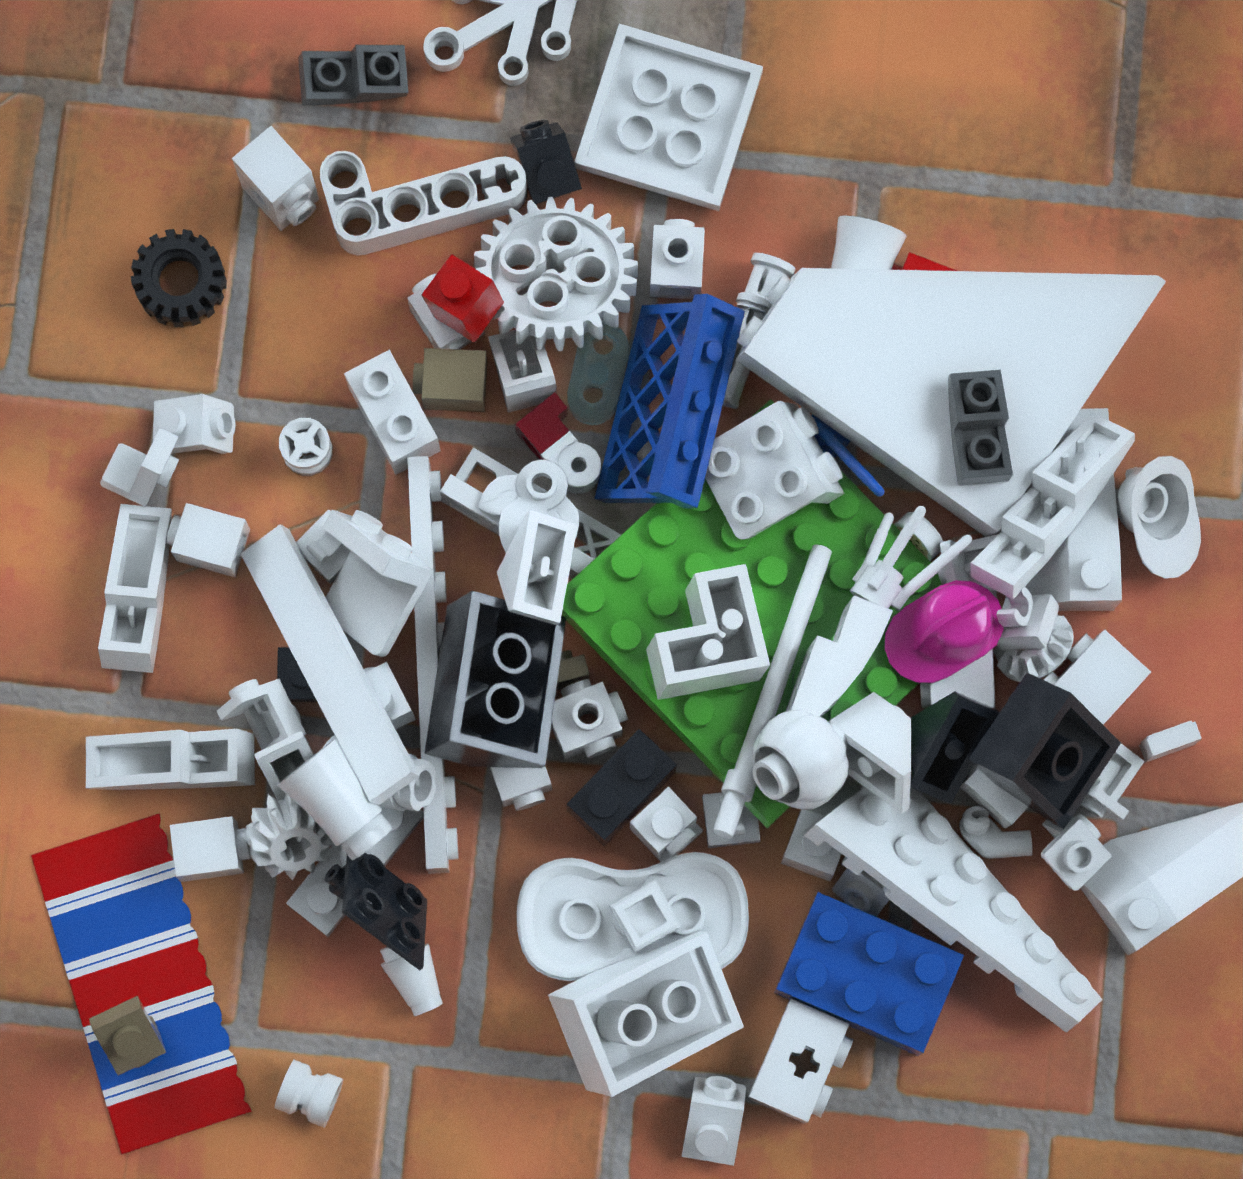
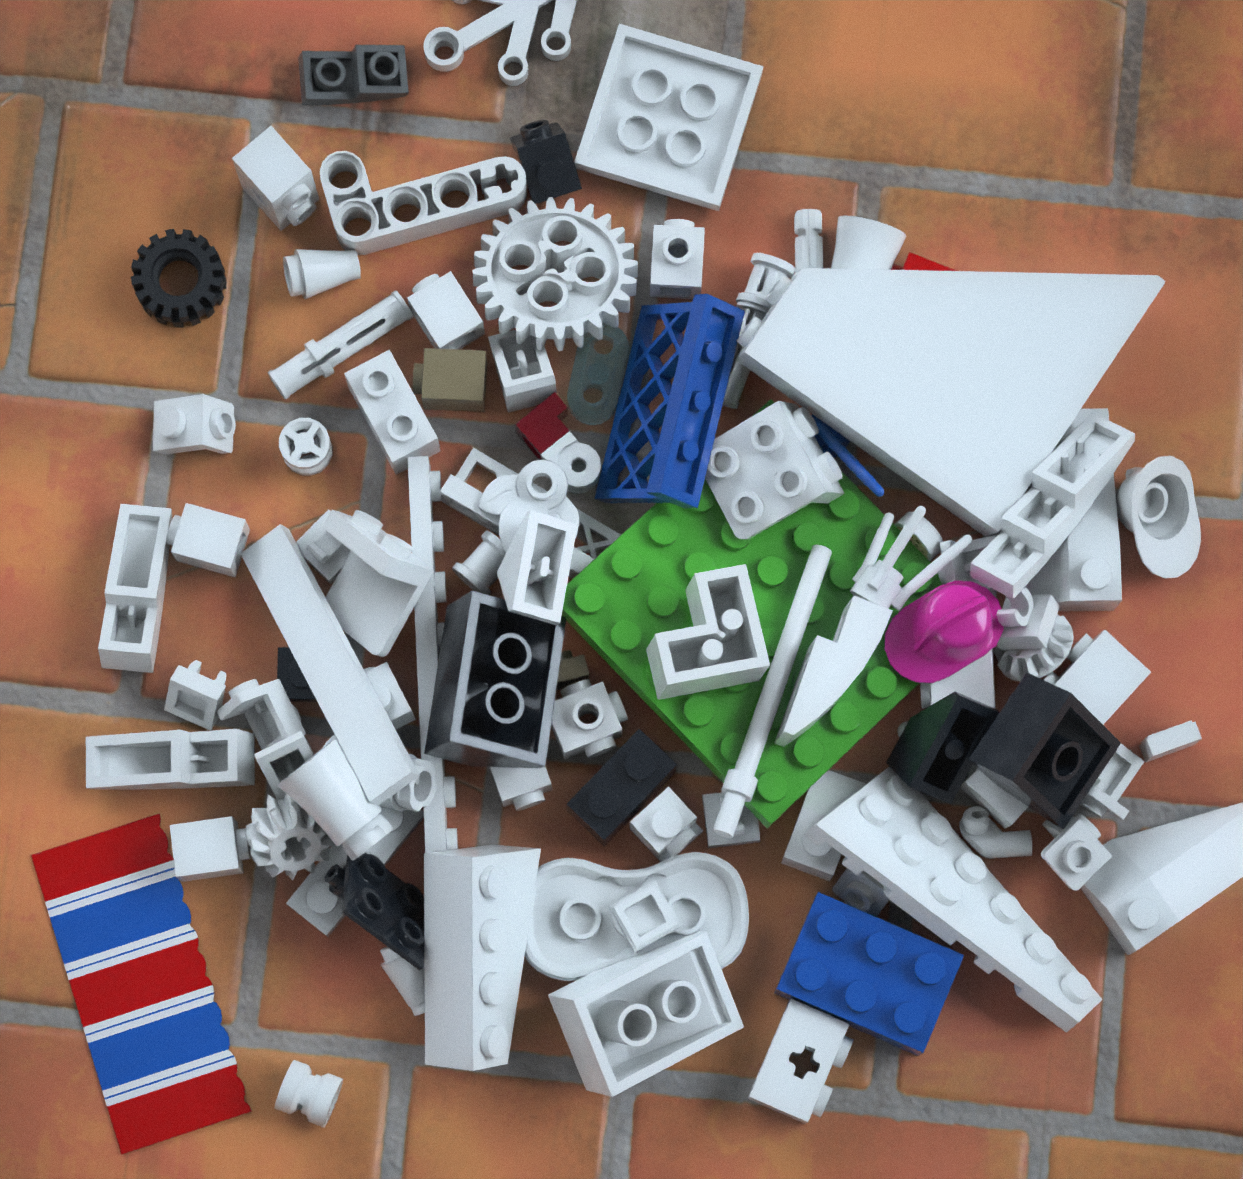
dark tan bracket [89,996,166,1075] -> none
white bracket [100,428,179,507] -> none
red brick [421,254,504,343] -> none
white bracket [682,1076,746,1166] -> none
white plant [752,710,849,810] -> none
white slope [828,692,911,814] -> none
dark grey slope [948,369,1013,486] -> none
none -> white tile [164,660,227,731]
none -> white pin [267,290,413,400]
none -> white cone [283,249,361,299]
none -> white wedge [424,845,541,1071]
none -> white bush [452,530,506,595]
none -> white axle [794,209,823,274]

